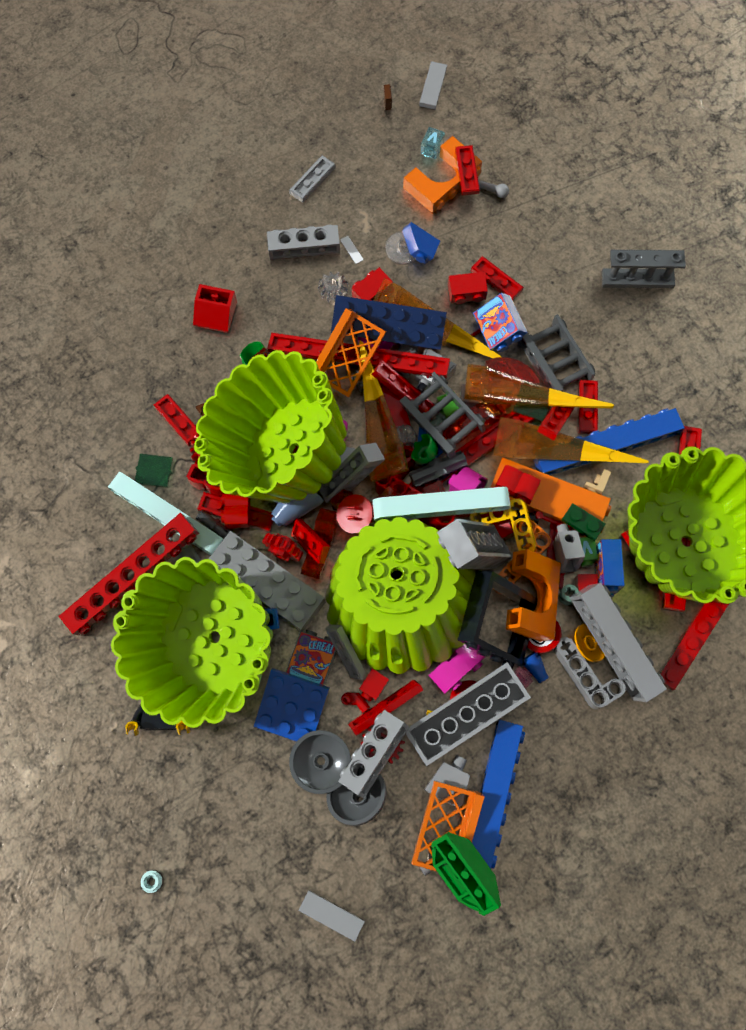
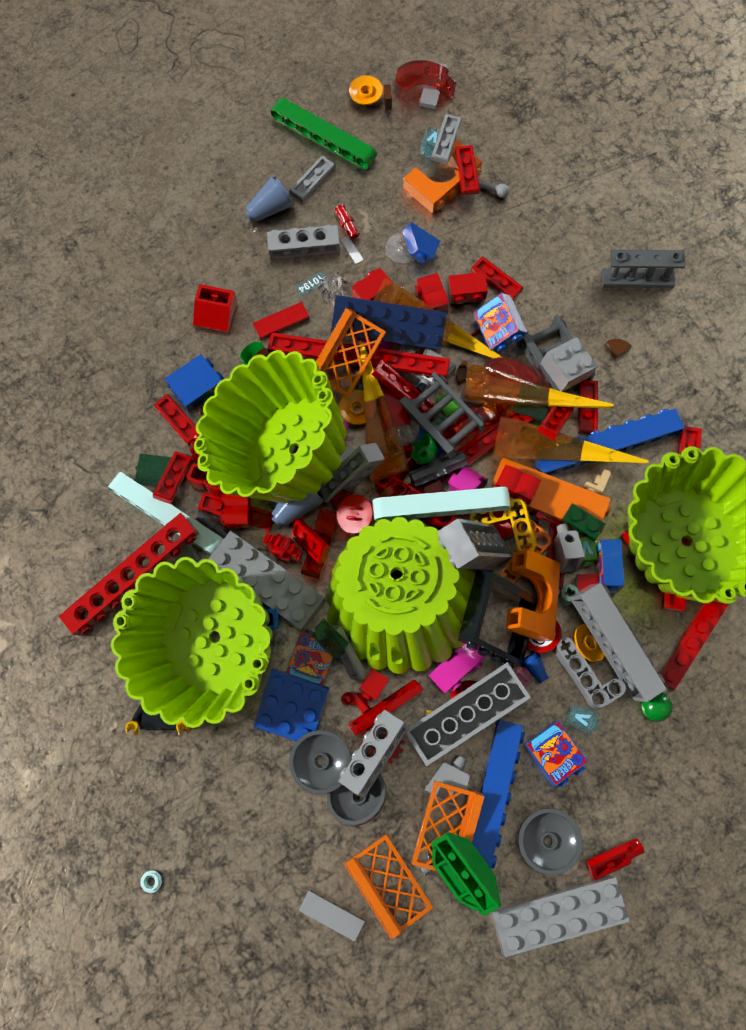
none -> red tile [153,451,193,504]
none -> blue brick [165,354,224,413]
none -> sand blue cone [245,175,295,222]
none -> red tile [253,302,310,340]
none -> green beam [270,98,377,169]
none -> clear light blue sticker [295,271,328,296]
none -> clear green piece [312,619,349,661]
none -> red pin [334,204,360,240]
none -> light orange dish [339,390,376,425]
none -> orange fence [344,834,433,939]
none -> light orange dish [349,75,383,105]
none -> clear red arch [395,60,457,98]
none -> red brick [415,273,449,311]
none -> light grey tile [431,114,462,164]
none -> reddish brown tile [456,360,474,385]
none -> light grey brick [491,876,630,957]
none -> dark grey dish [518,809,582,875]
none -> brick [523,721,588,788]
none -> light grey brick [541,337,598,392]
none -> clear light blue brick [565,704,599,734]
none -> red hinge [587,839,645,880]
none -> reddish brown tile [605,339,632,358]
none -> green hair [641,692,673,721]

